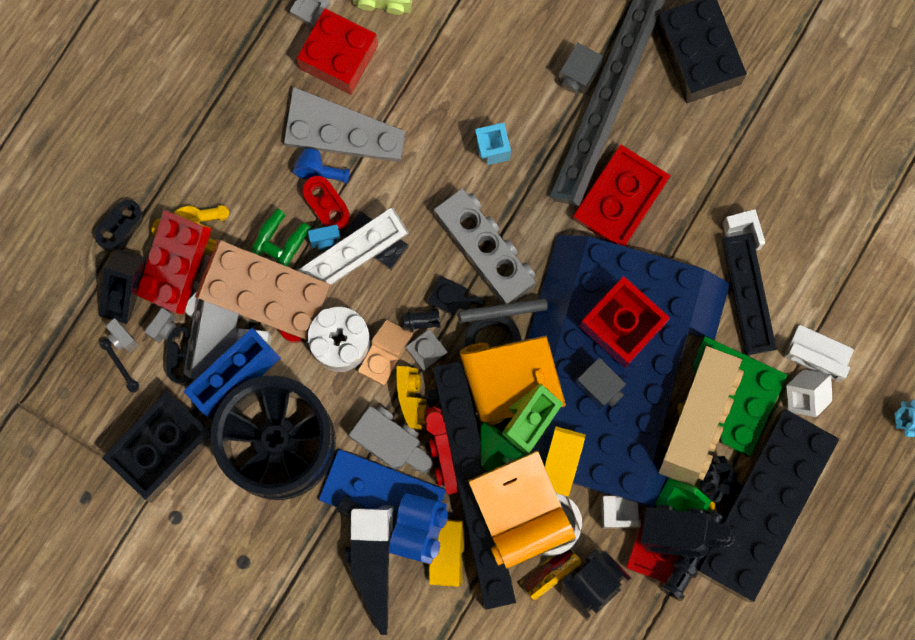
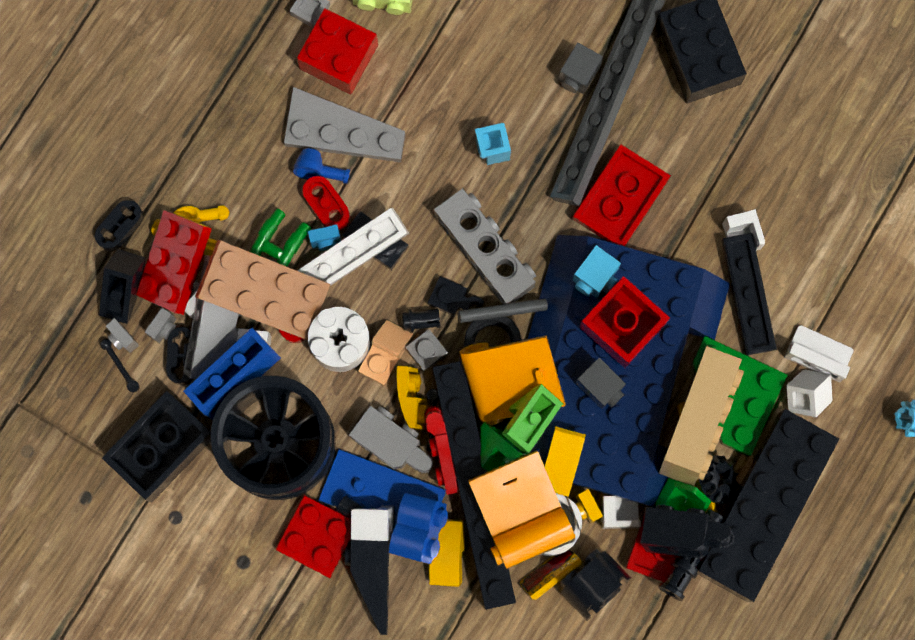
none -> red plate [276,495,351,579]
none -> medium azure brick [573,245,621,298]
none -> yellow plate [575,489,603,524]

